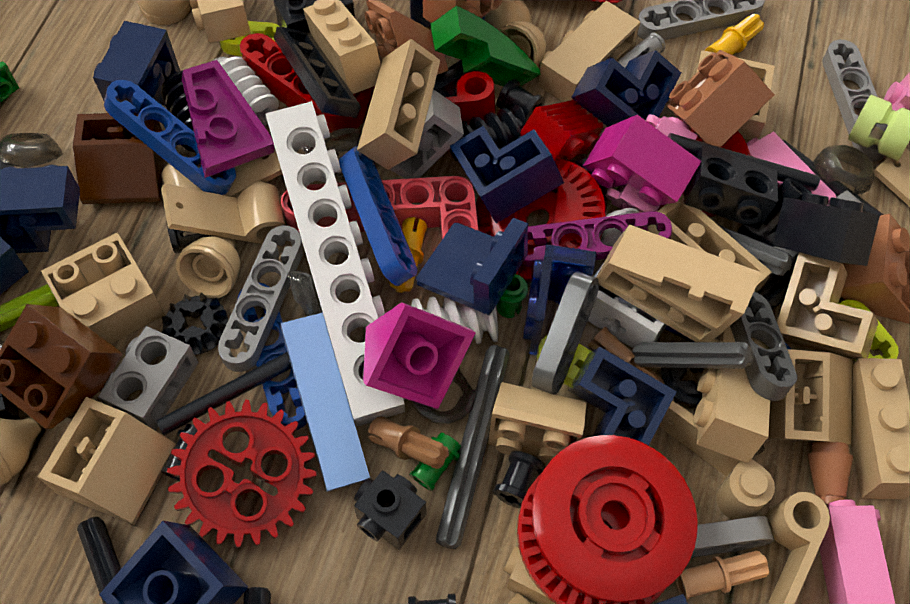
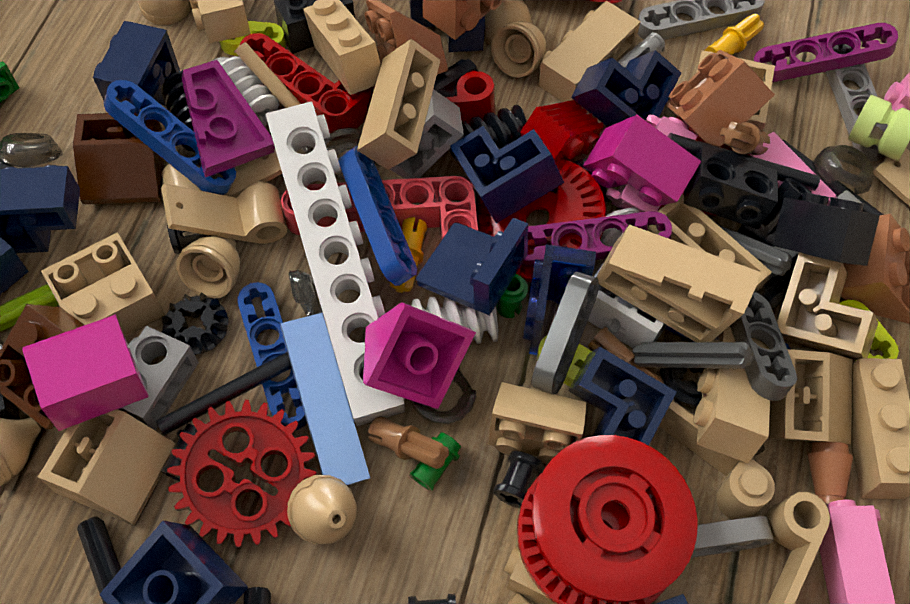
light grey beam [218,225,304,372] -> none
black tile [274,26,361,118] -> none
black brick [354,470,427,550] -> none
green slope [431,5,541,87] -> none
dark grey axle [436,345,510,549] -> none
black bush [496,79,545,121] -> none
light nougat axle [675,550,769,600] -> none
none -> dark pink slope [23,314,149,431]
none -> tan bar [234,42,301,108]
none -> tan helmet [287,475,357,544]
none -> medium nougat axle [720,122,770,155]
none -> magenta beam [754,23,898,82]

